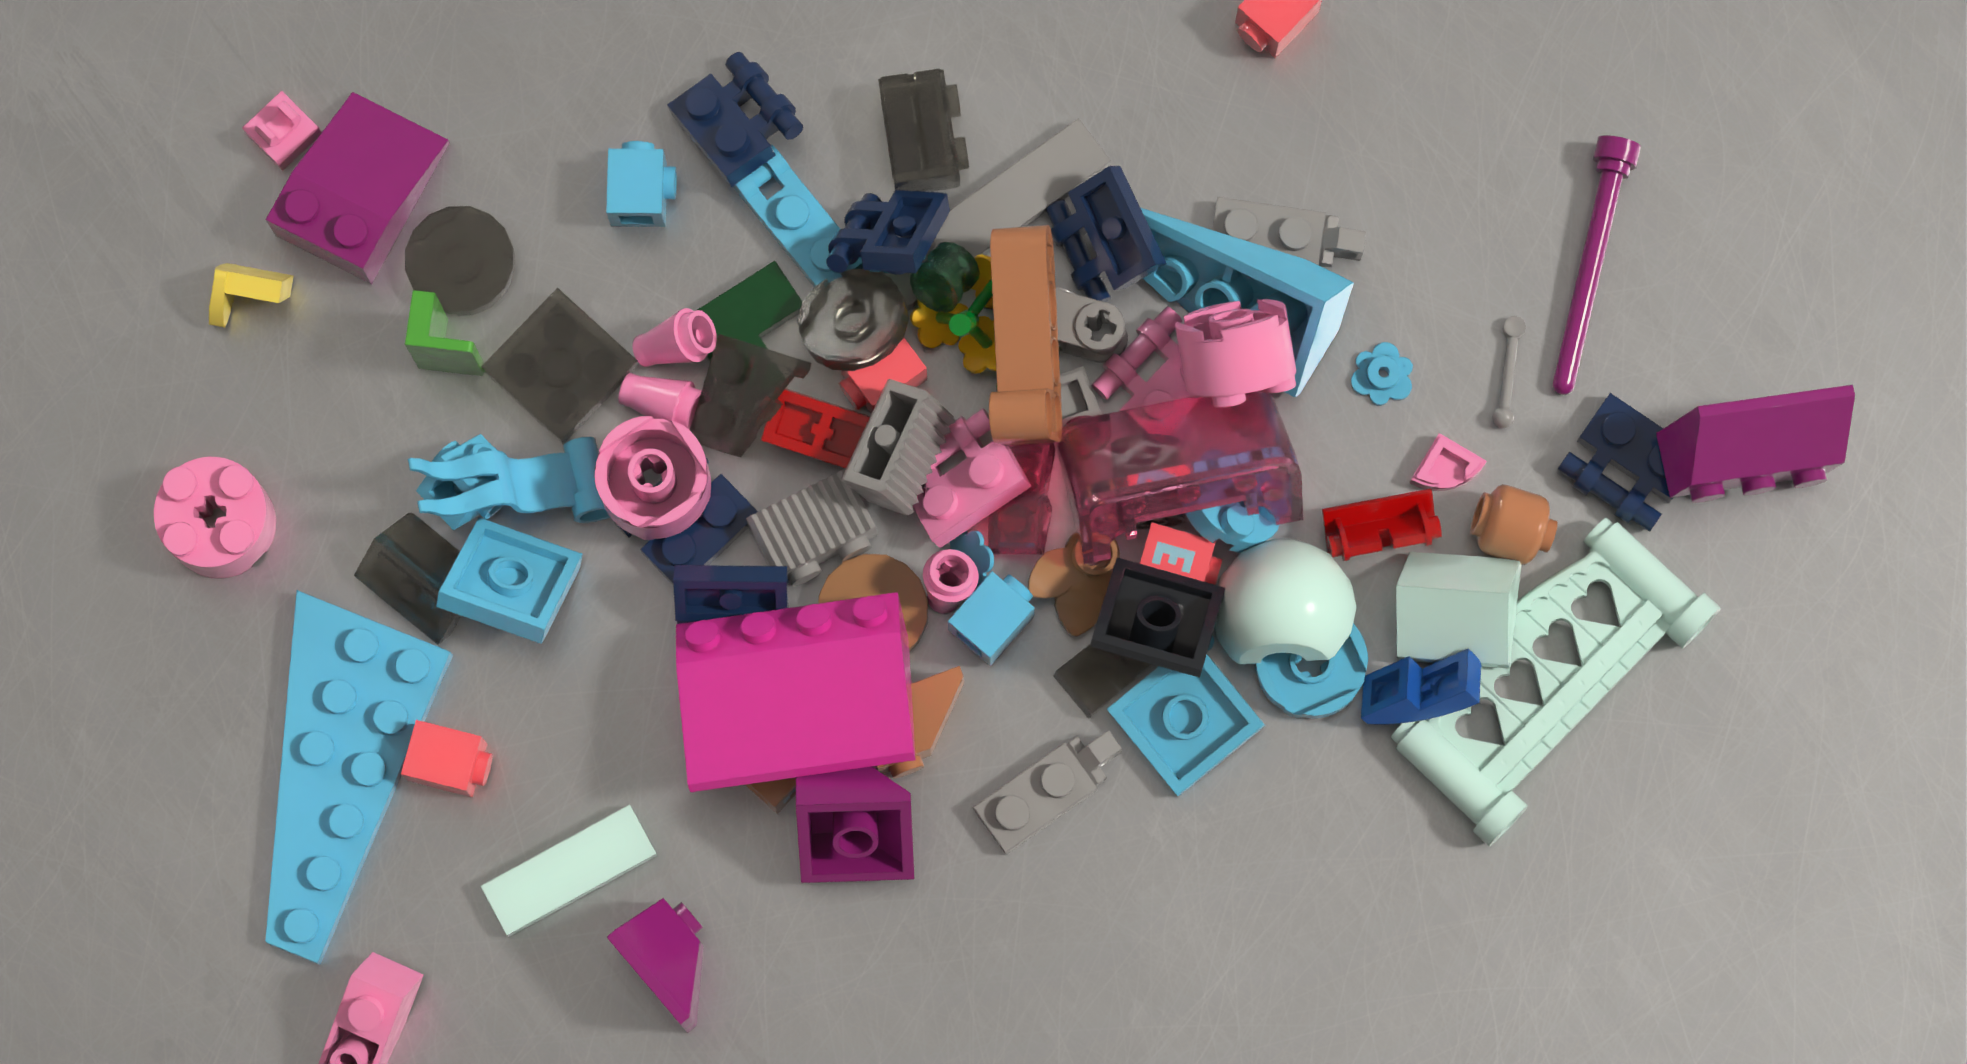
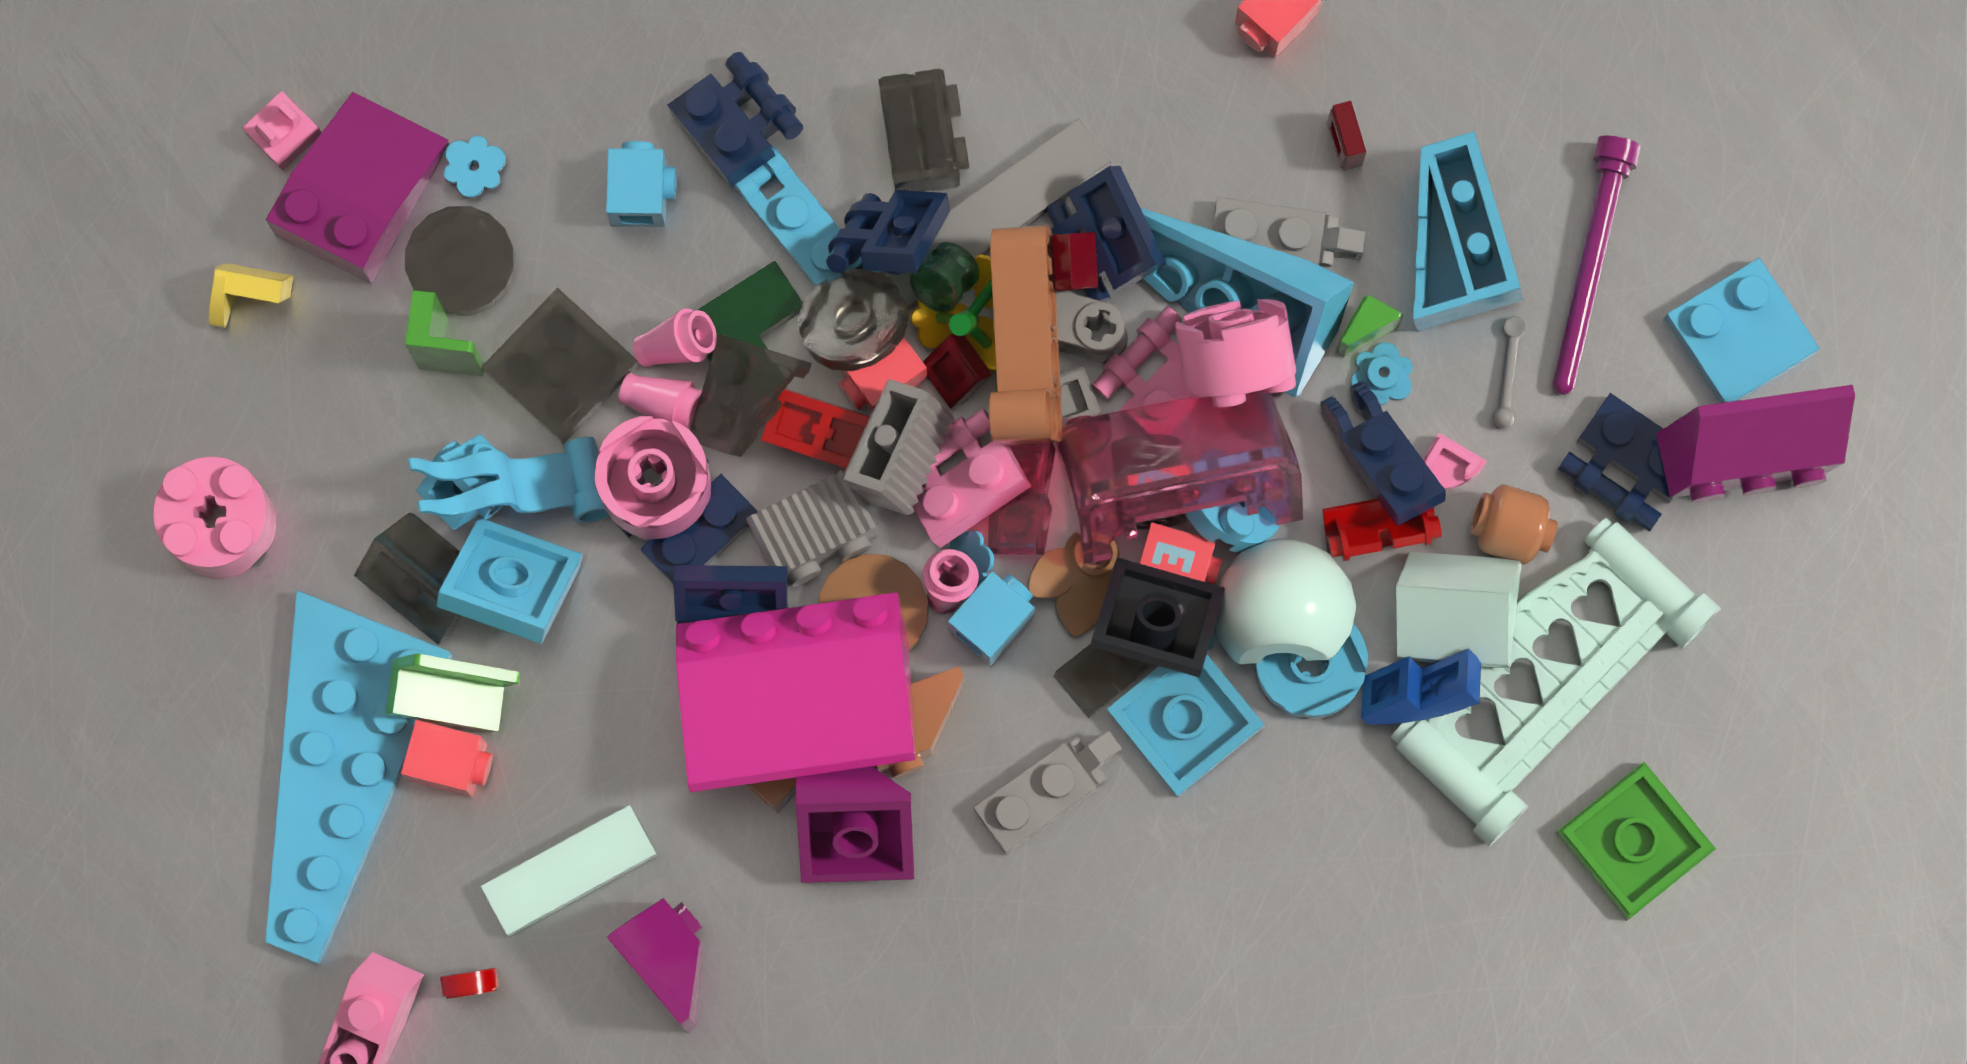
none -> panel [385,654,520,733]
none -> red tile [440,968,499,999]
none -> medium azure plant [444,135,506,198]
none -> dark red tile [923,334,992,409]
none -> dark red tile [1051,232,1098,291]
none -> dark blue hinge [1320,381,1446,526]
none -> dark red tile [1327,100,1367,171]
none -> bright green slope [1336,294,1403,357]
none -> medium azure wedge [1413,131,1524,332]
none -> bright green tile [1556,761,1716,920]
none -> medium azure plate [1664,257,1820,403]

